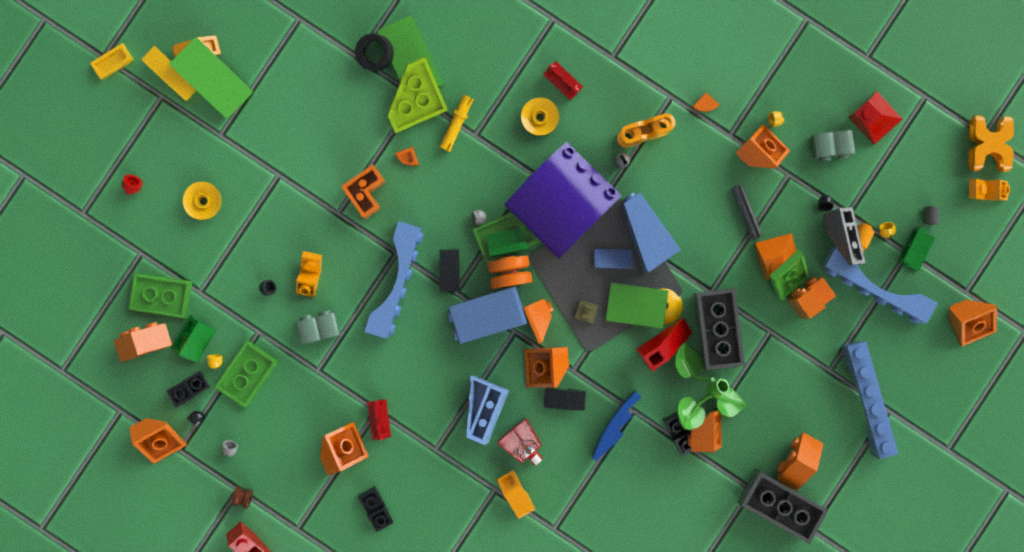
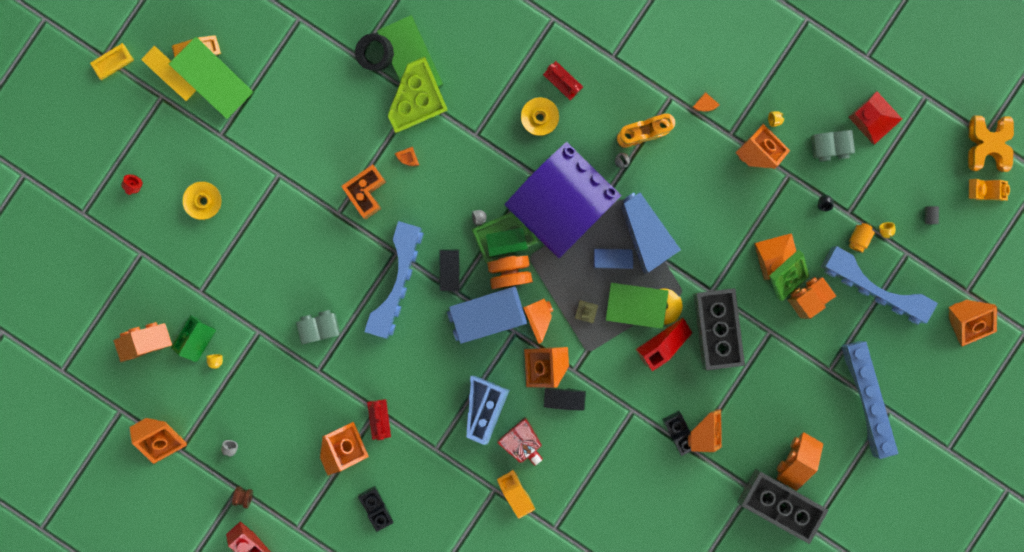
bright green tile [128,272,192,319] -> none
black slope [166,371,210,408] -> none
black hinge [187,411,205,427] -> none
bright green tile [214,340,279,409] -> none
black hinge [259,280,276,296] -> none
light orange slope [296,251,322,298] -> none
yellow pin [439,95,474,152] -> none
blue slope [592,390,641,462] -> none
bright green plant [674,343,748,430] -> none
dark grey axle [732,184,762,239] -> none
dark grey slope [822,207,866,265] -> none
green panel [897,227,935,271] -> none

